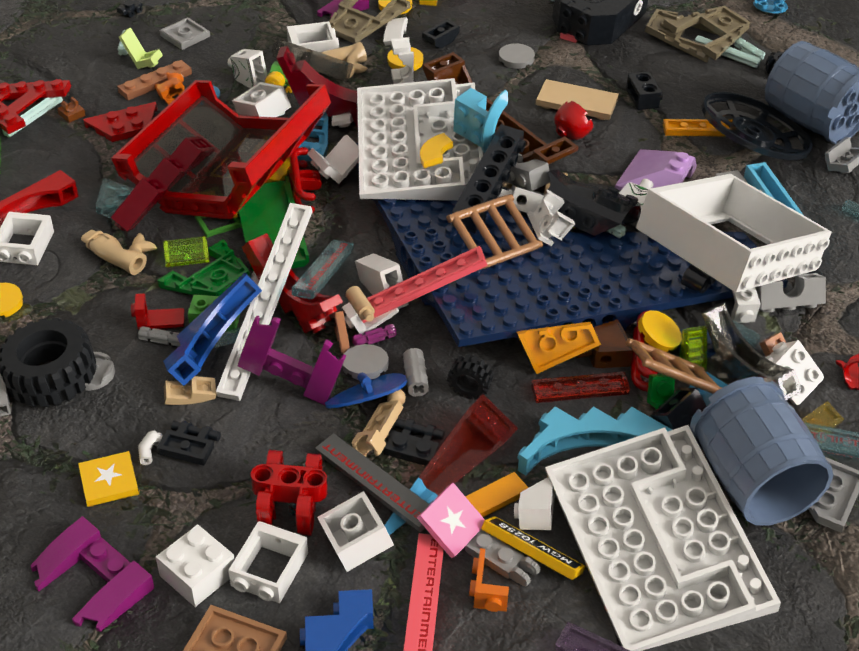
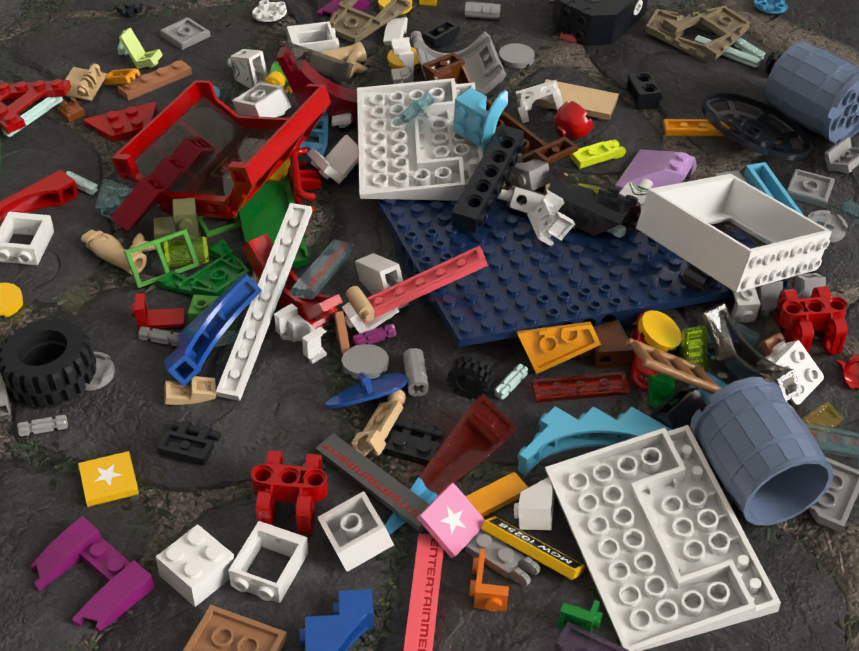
white arm [138,430,163,465] -> none
orange animal [155,72,185,105] -> none
magenta wedge [237,316,346,405] -> none
yellow tile [420,133,453,168] -> none
medium nougat bar [446,194,543,270] -> none
none -> light grey axle [17,414,68,437]
none -> tan hinge [65,64,107,101]
none -> light aqua axle [66,171,98,195]
none -> light orange tile [103,68,141,85]
none -> bright green window [124,229,200,288]
none -> olive brick [154,198,200,250]
none -> white dish [252,0,287,22]
none -> white piece [274,303,327,364]
none -> clear light blue axle [400,93,434,123]
none -> light grey hinge [411,31,506,95]
none -> light grey axle [465,1,501,20]
none -> light aqua axle [494,364,528,400]
none -> white piece [516,80,563,123]
none -> green bracket [557,600,603,638]
none -> neon yellow hinge [570,140,626,169]
none -> red piece [775,286,848,356]
none -> light grey tile [787,169,835,208]
none -> light grey tile [807,210,848,242]

